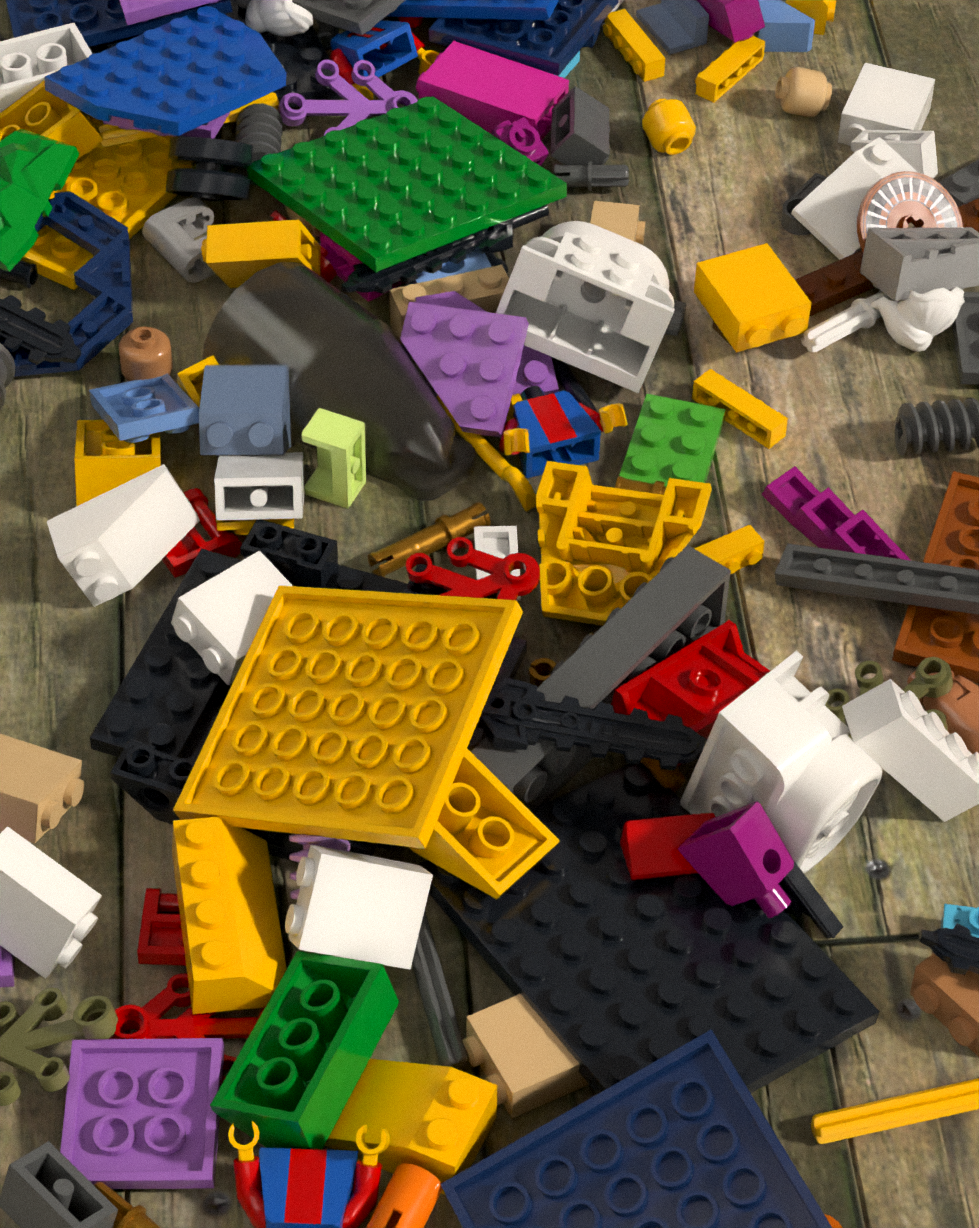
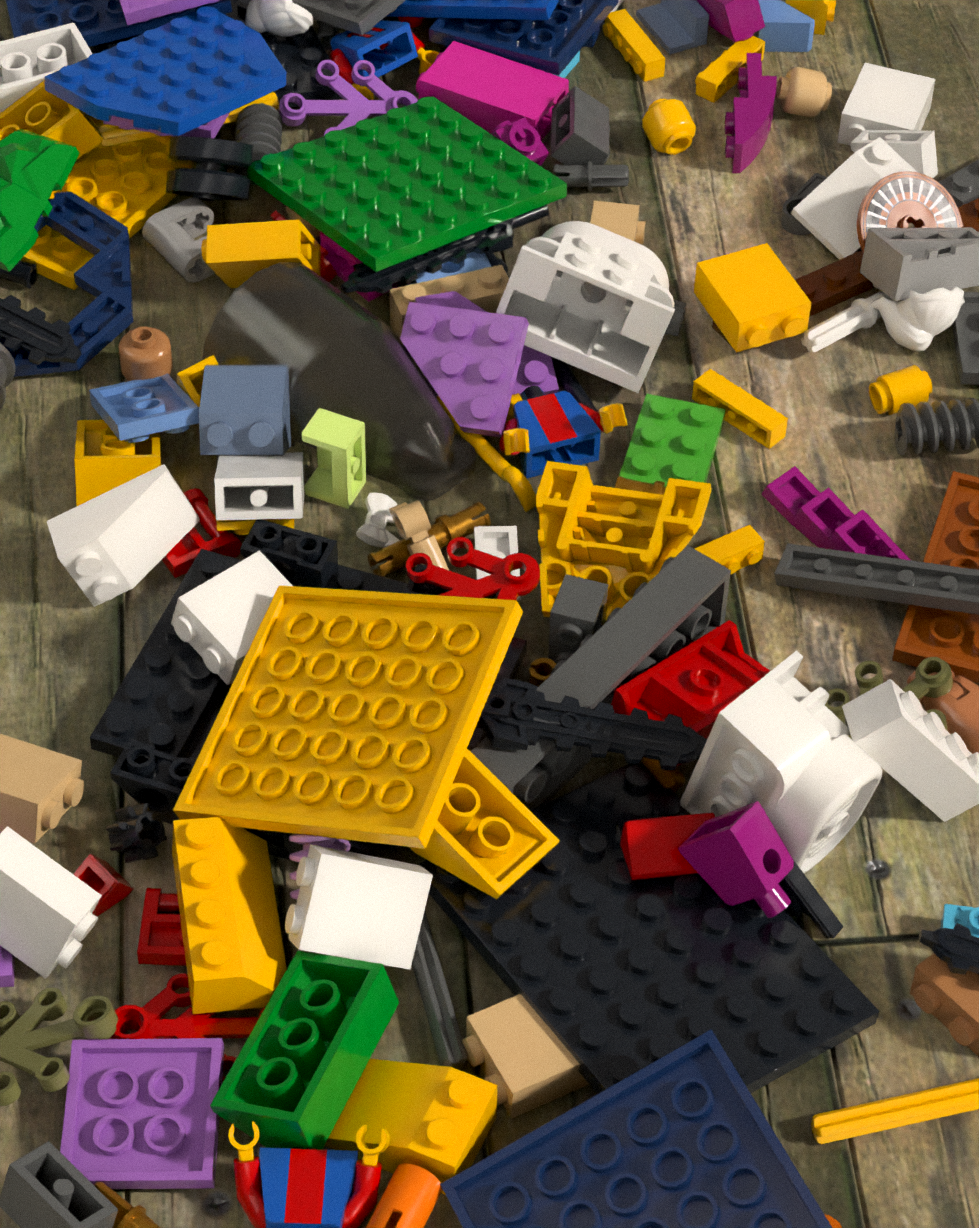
none -> red slope [73,854,134,917]
none -> black gear [106,803,167,863]
none -> white piece [356,493,400,548]
none -> tan bar [389,500,449,570]
none -> dark grey brick [548,574,608,664]
none -> magenta slope [724,53,777,173]
none -> yellow brick [869,365,932,415]

